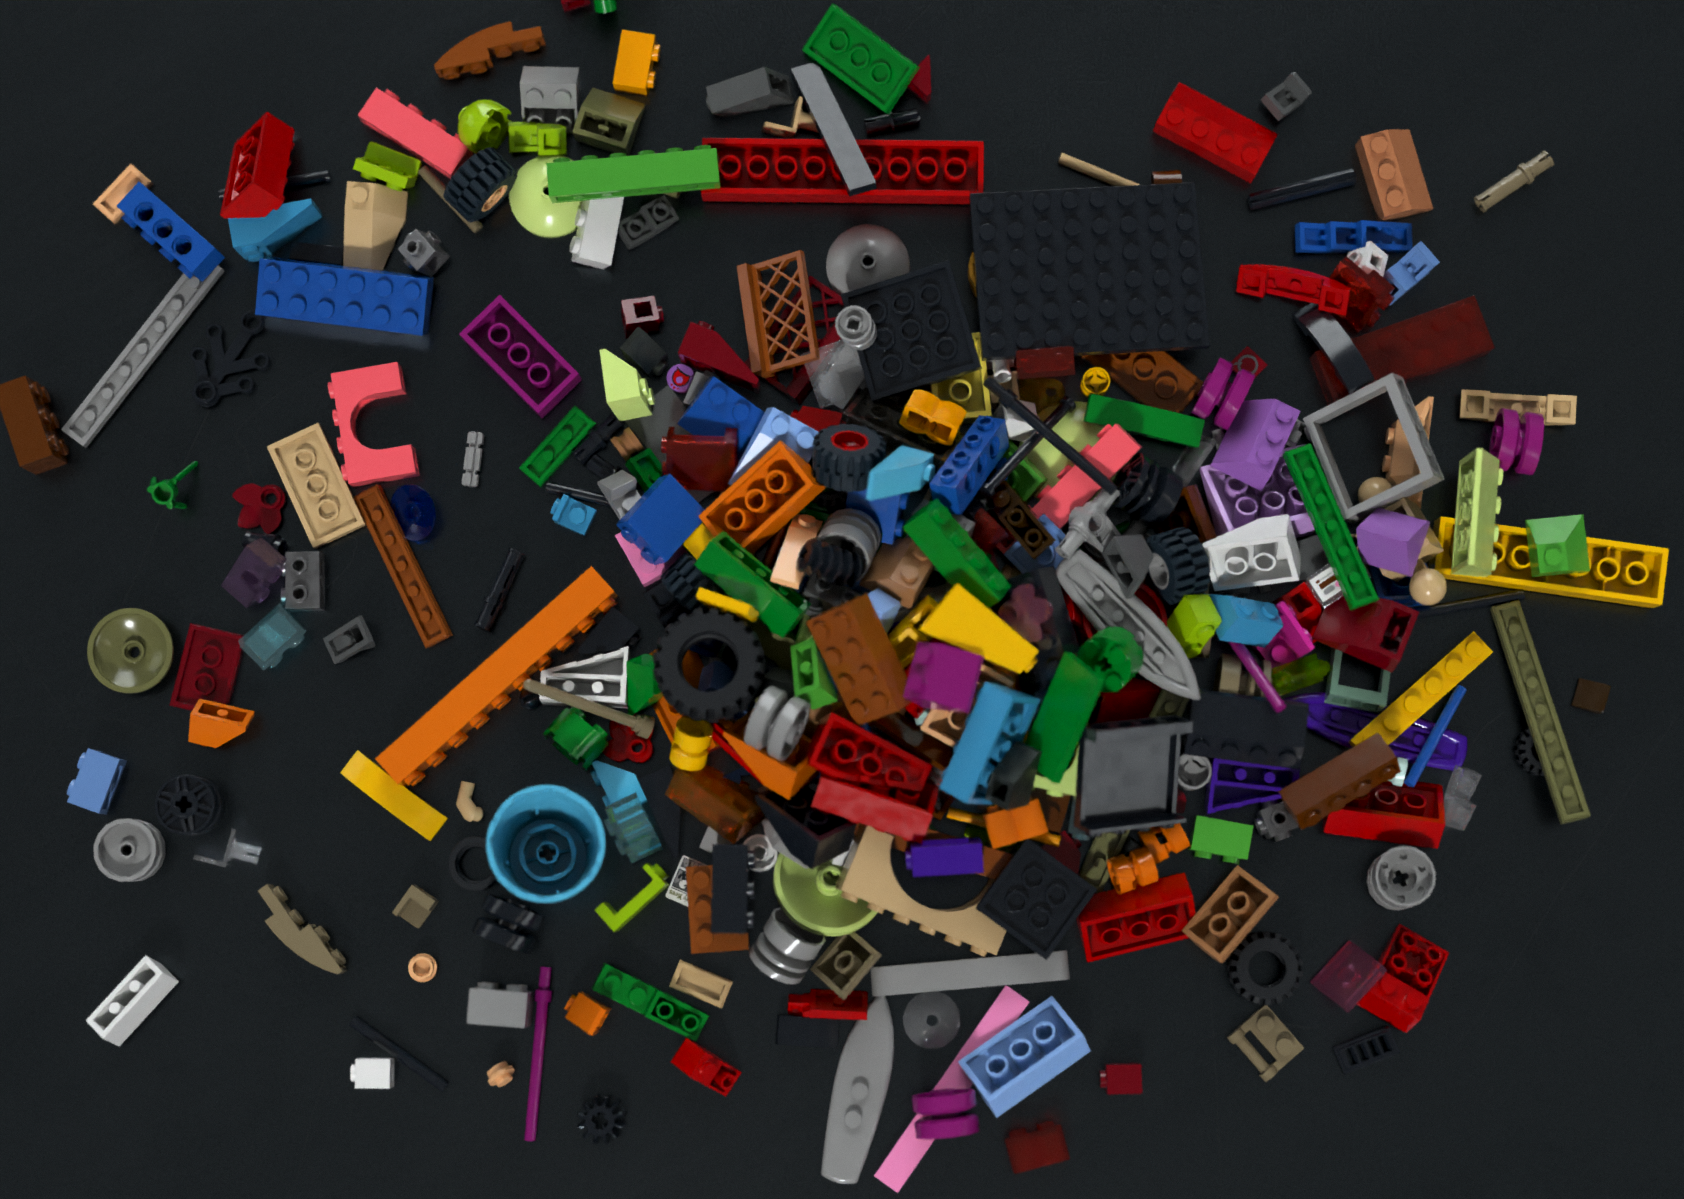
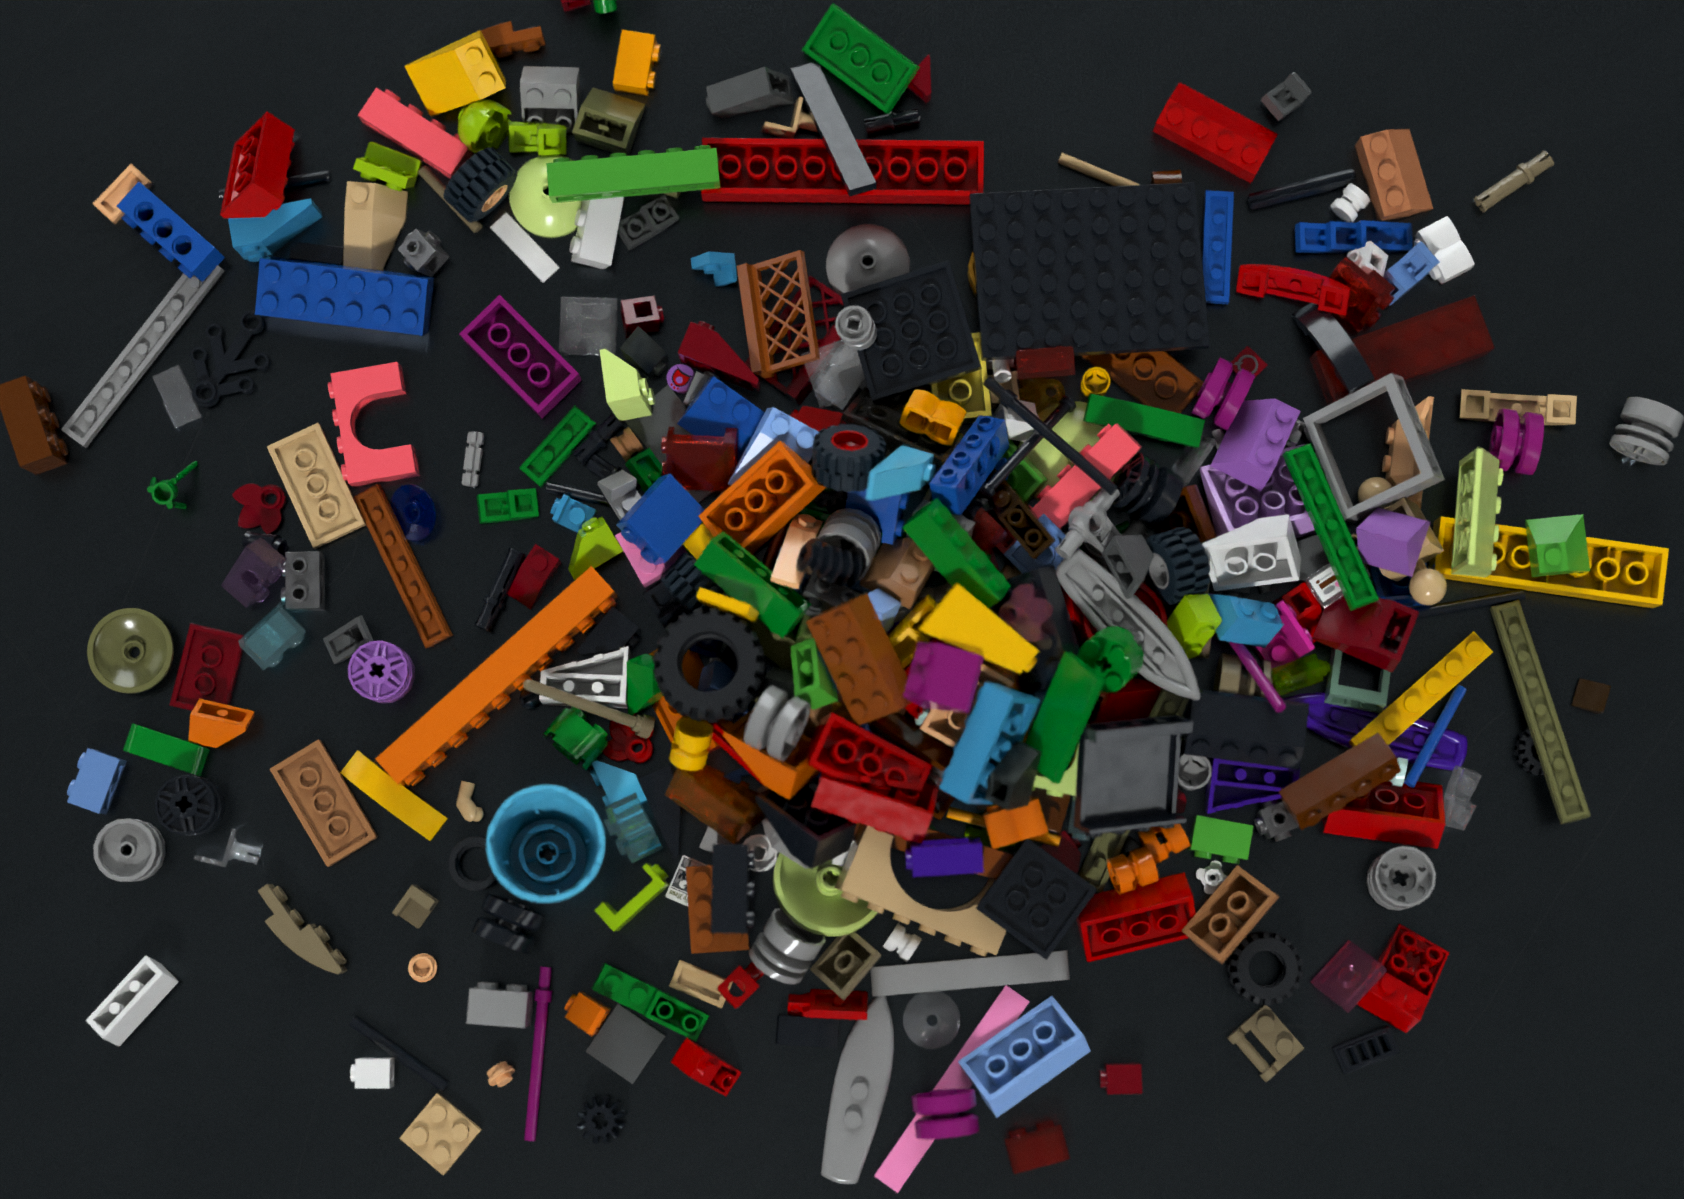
none -> green beam [123,723,210,776]
none -> clear slope [152,365,202,428]
none -> medium nougat plate [270,739,378,867]
none -> medium lavender wheel [348,640,415,703]
none -> tan plate [400,1093,482,1175]
none -> yellow slope [405,30,506,117]
none -> green slope [477,488,539,524]
none -> white sticker [490,212,559,283]
none -> dark red slope [508,544,563,610]
none -> clear plate [559,297,618,356]
none -> lime slope [568,516,623,580]
none -> dark grey tile [585,1003,666,1084]
none -> dark azure bracket [691,252,737,287]
none -> red bracket [717,962,764,1008]
none -> white wheel [883,923,922,962]
none -> white plate [1196,861,1228,894]
none -> blue plate [1202,190,1234,304]
none -> white wheel [1330,184,1370,223]
none -> white brick [1413,216,1475,285]
none -> light grey wheel [1609,397,1684,465]

